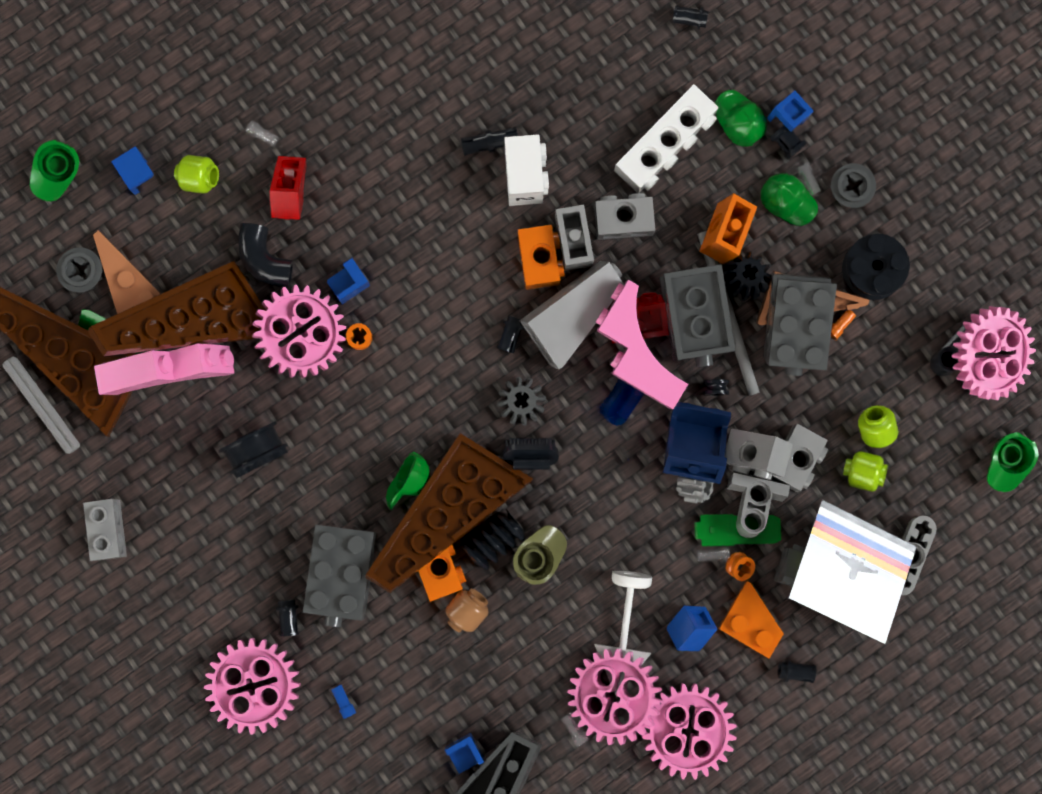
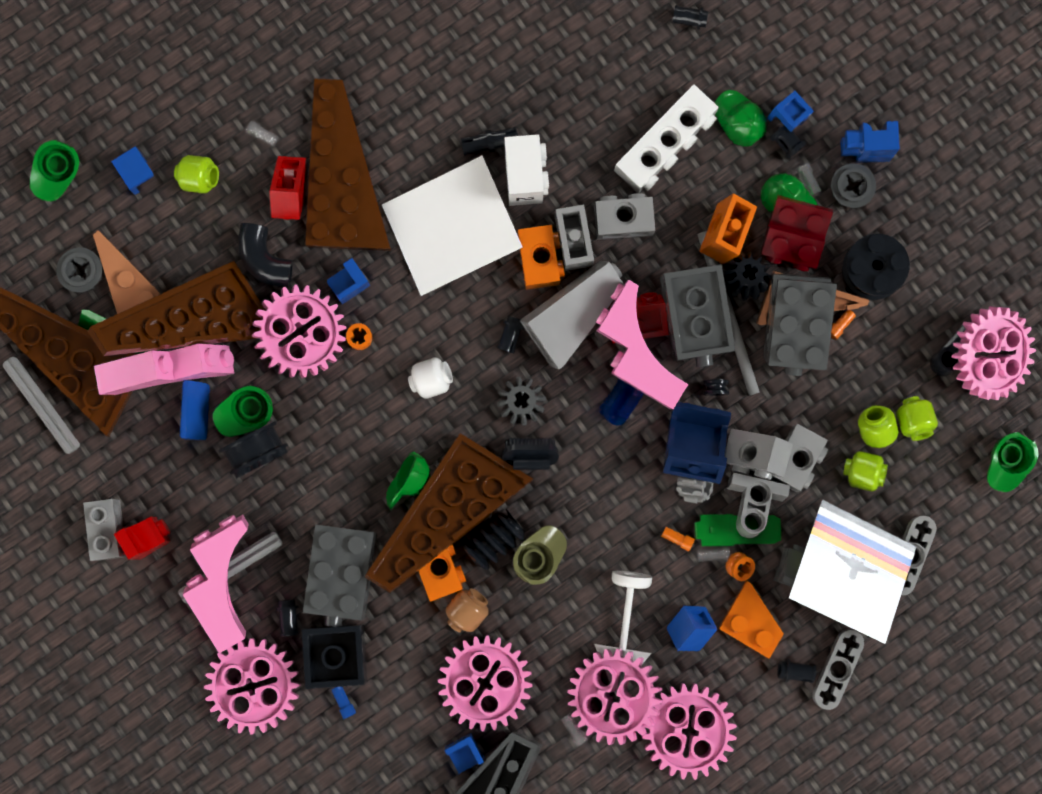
none -> red arch [114,516,171,560]
none -> light grey axle [178,532,283,603]
none -> blue slope [180,380,210,441]
none -> bright pink arch [183,514,249,653]
none -> green piece [213,386,273,437]
none -> black brick [302,624,367,689]
none -> reddish brown wing [305,79,391,251]
none -> white sticker [382,156,523,296]
none -> white head [408,357,453,399]
none -> bright pink gear [438,635,532,731]
none -> orange piece [661,527,695,552]
none -> dark red plate [761,195,833,271]
none -> light grey beam [812,629,864,710]
none -> blue hips [840,121,900,163]
none -> lime head [896,396,938,441]

